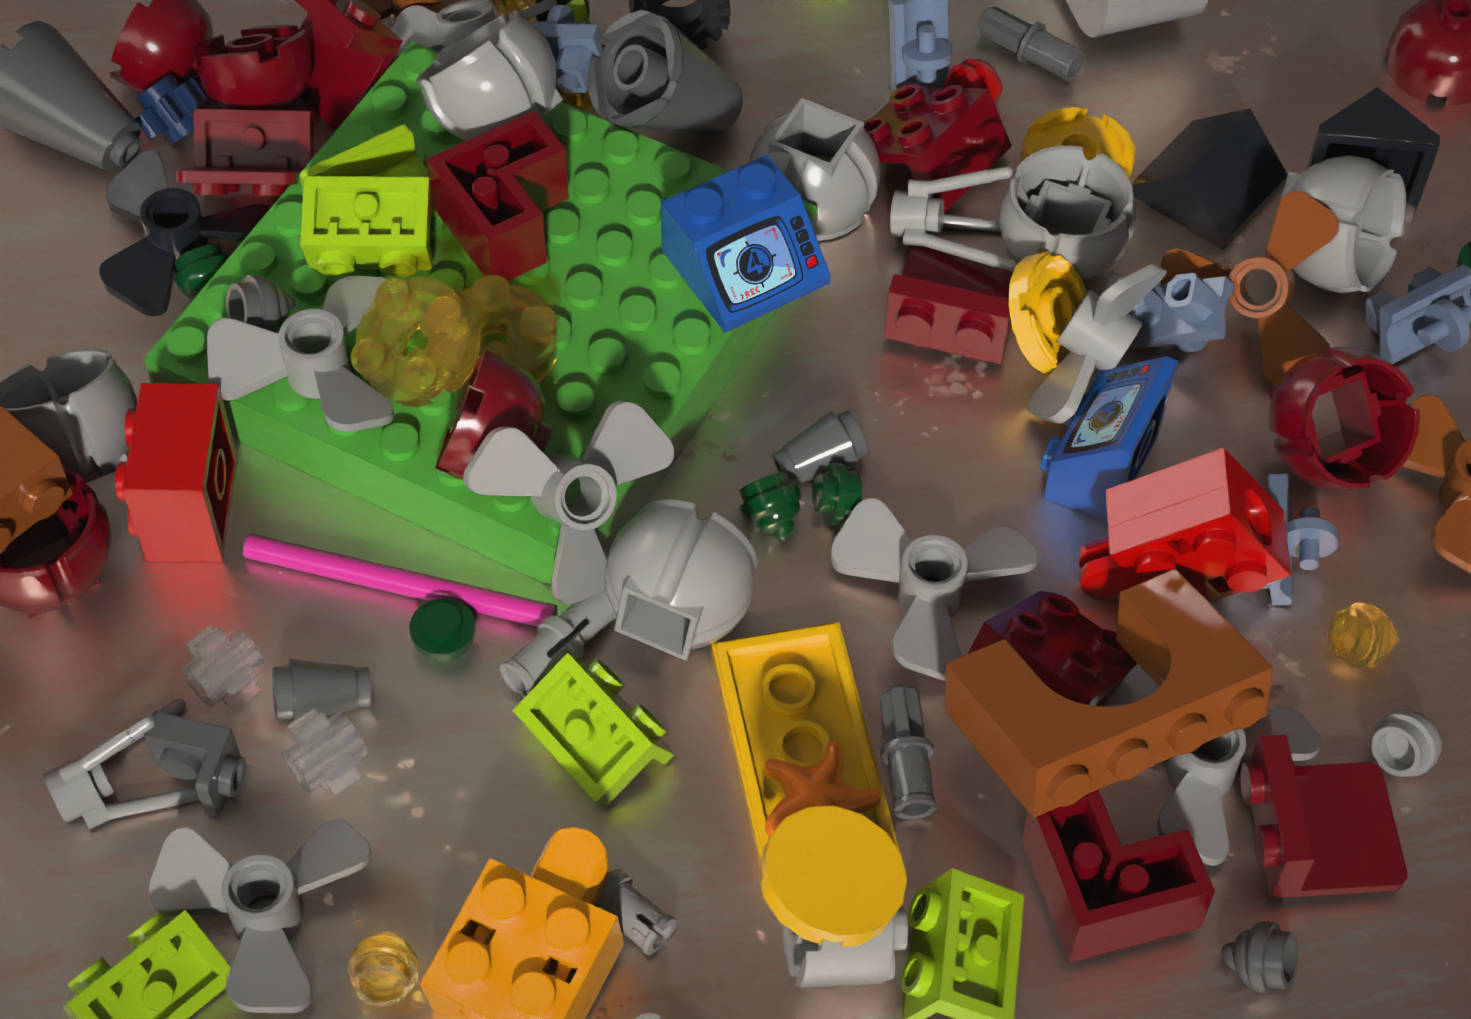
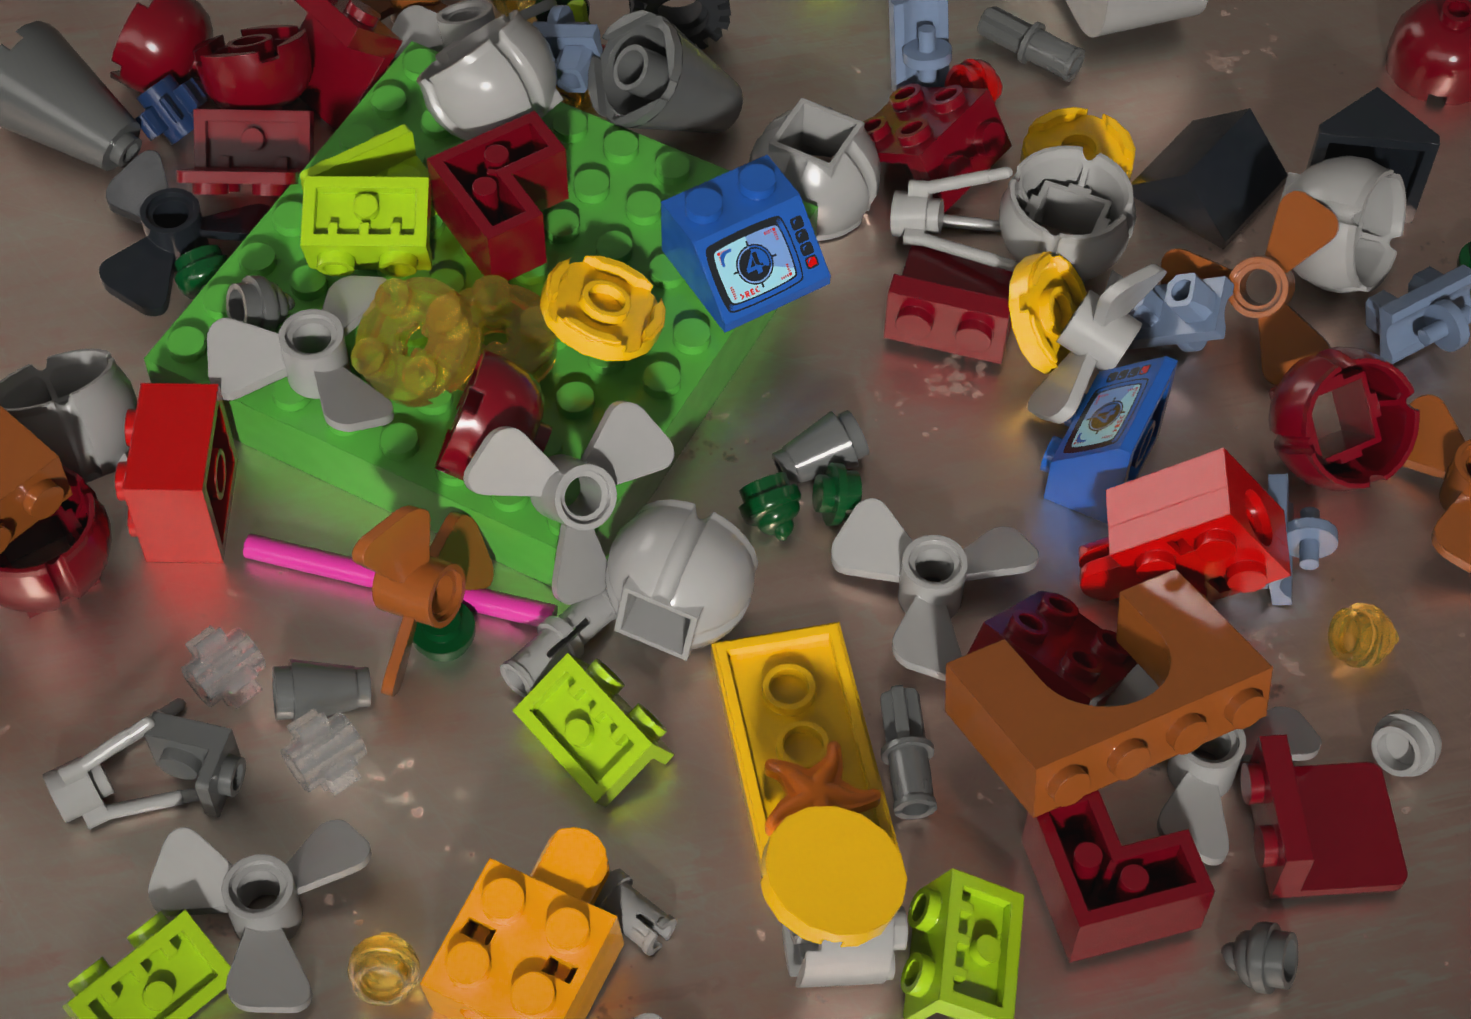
none -> dark orange piece [352,505,494,697]
none -> yellow tile [539,255,666,361]

